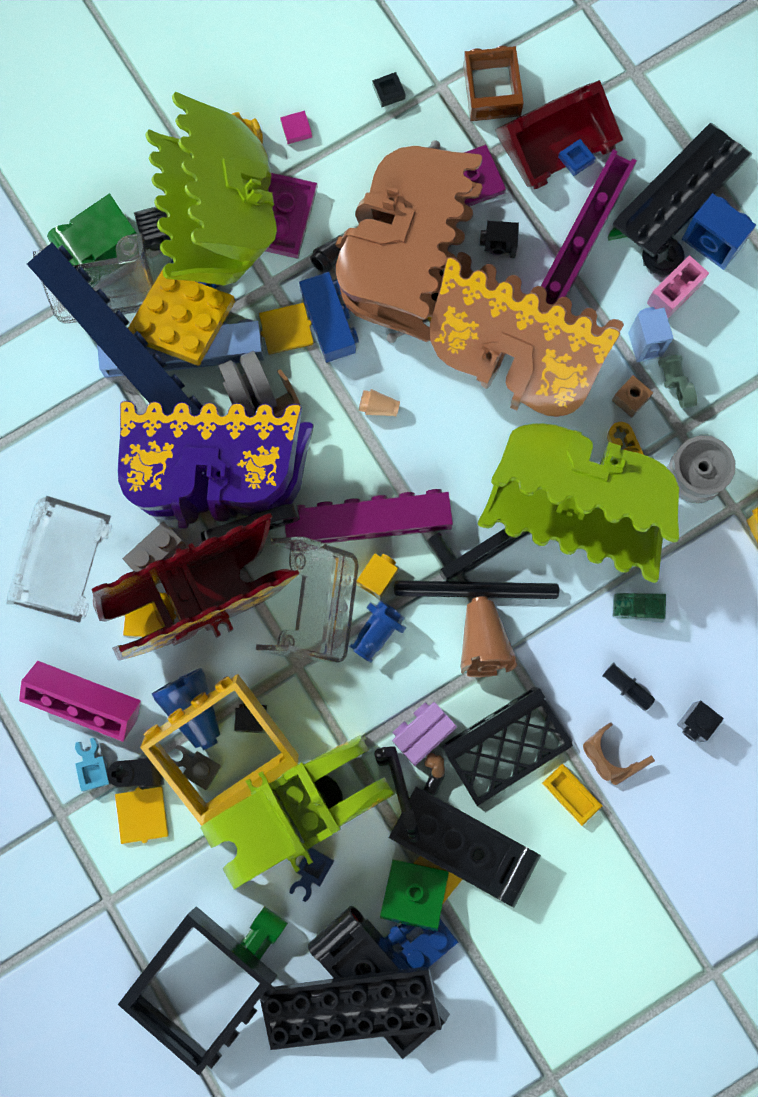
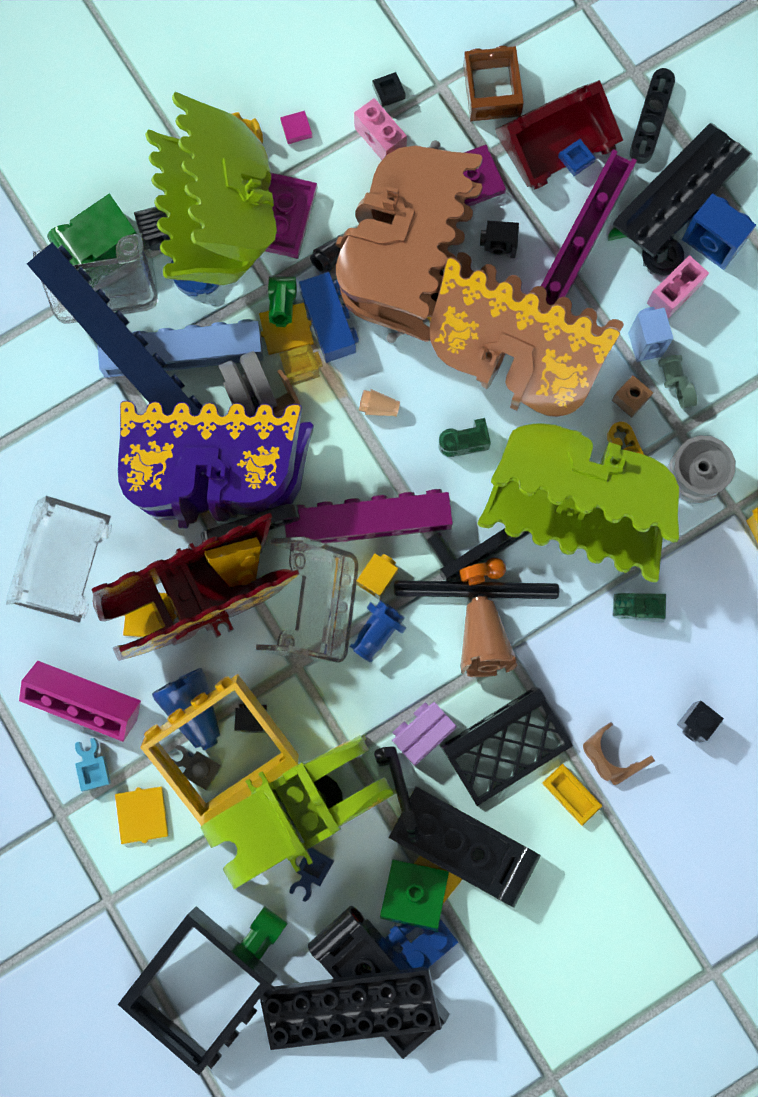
black piece [107,757,164,787] -> none
light grey brick [122,521,187,572] -> none
yellow plate [128,270,235,366] -> none
arm [423,752,445,796] -> none
black axle [602,662,655,711] -> none
none -> yellow wing [204,537,261,587]
none -> green piece [268,276,297,327]
none -> clear yellow brick [279,344,323,386]
none -> bright pink brick [354,98,407,160]
none -> clear green leg [438,418,491,457]
none -> orange plate [459,557,506,586]
none -> black beam [629,68,675,164]

